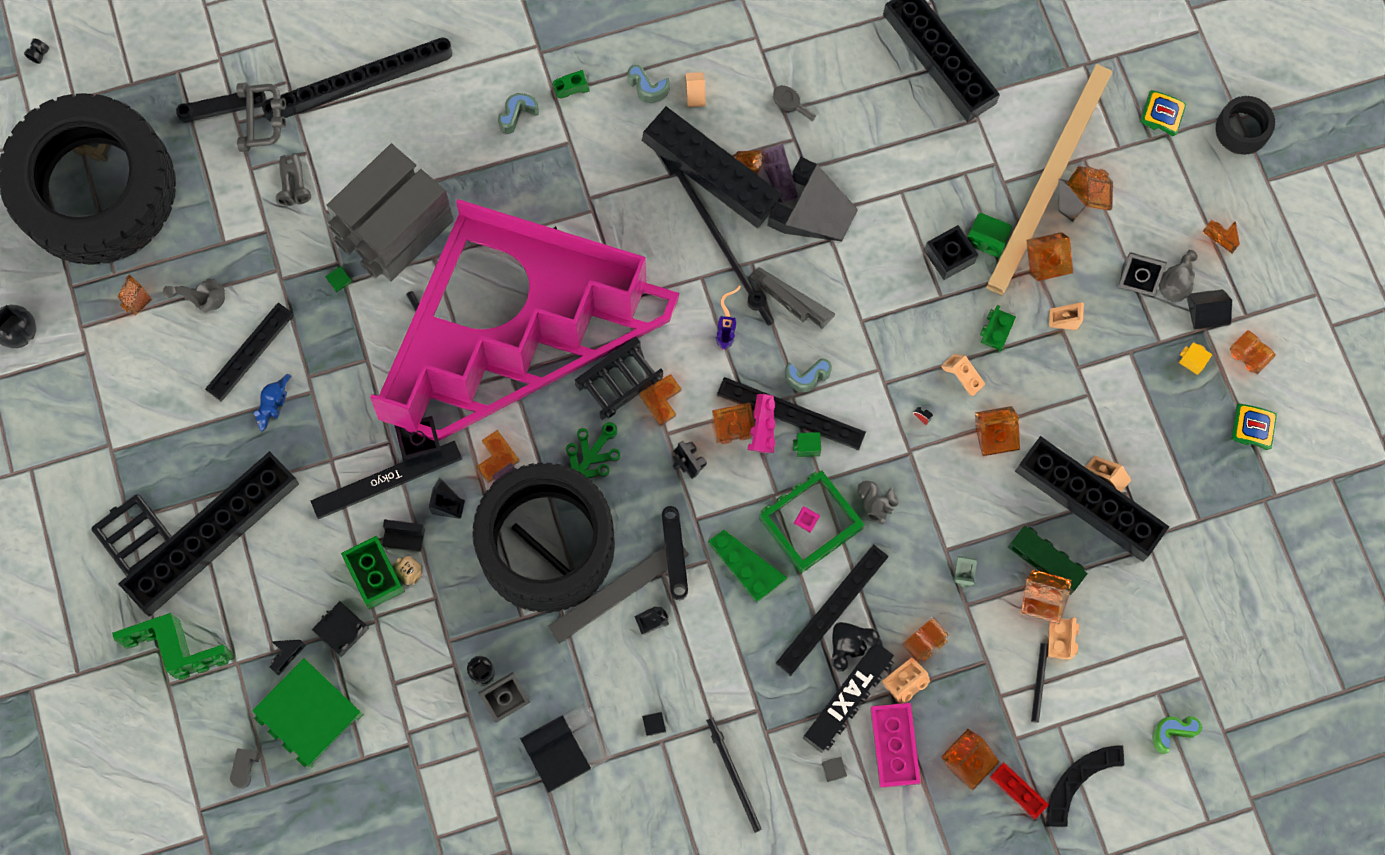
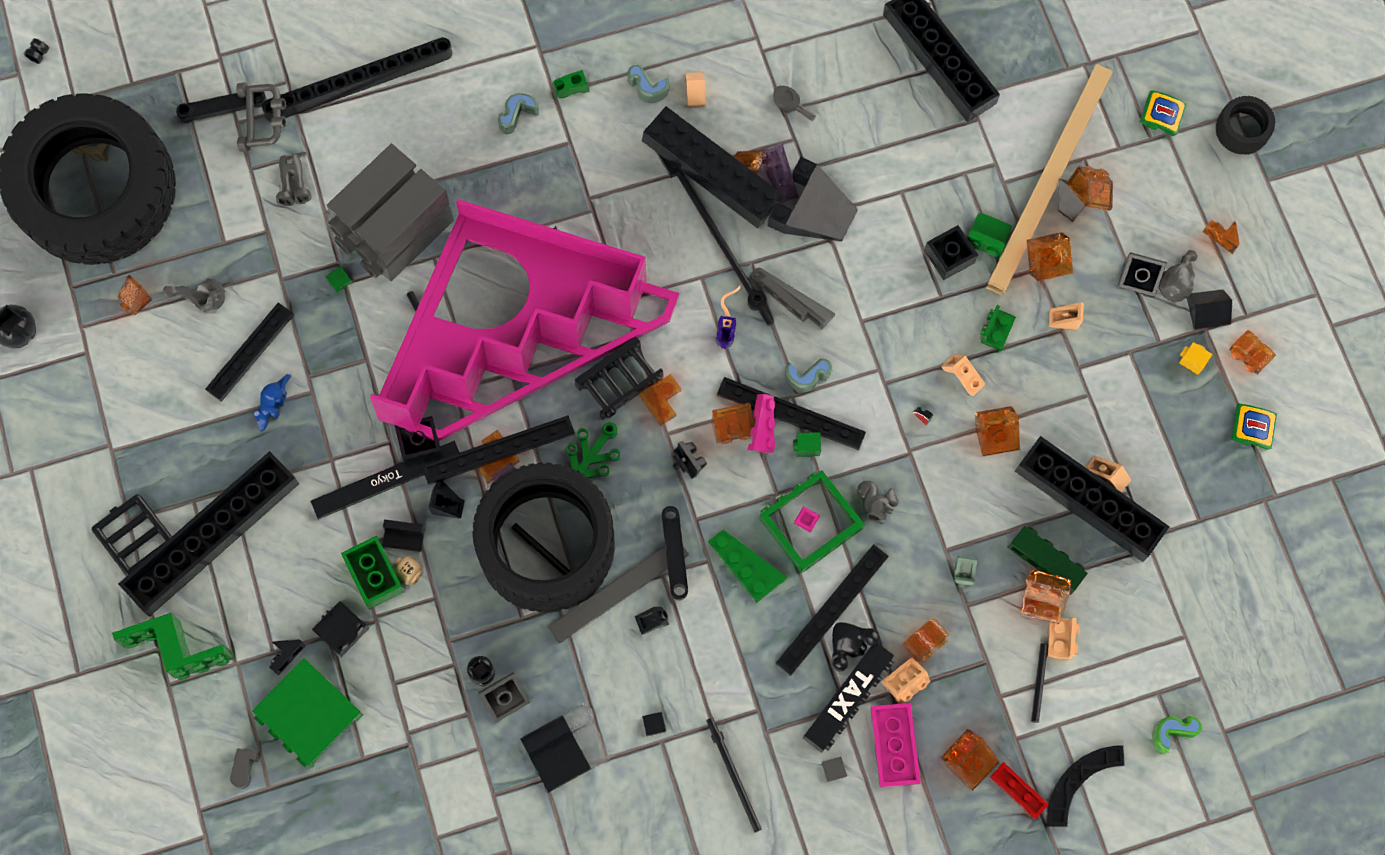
none -> black tile [422,415,575,485]

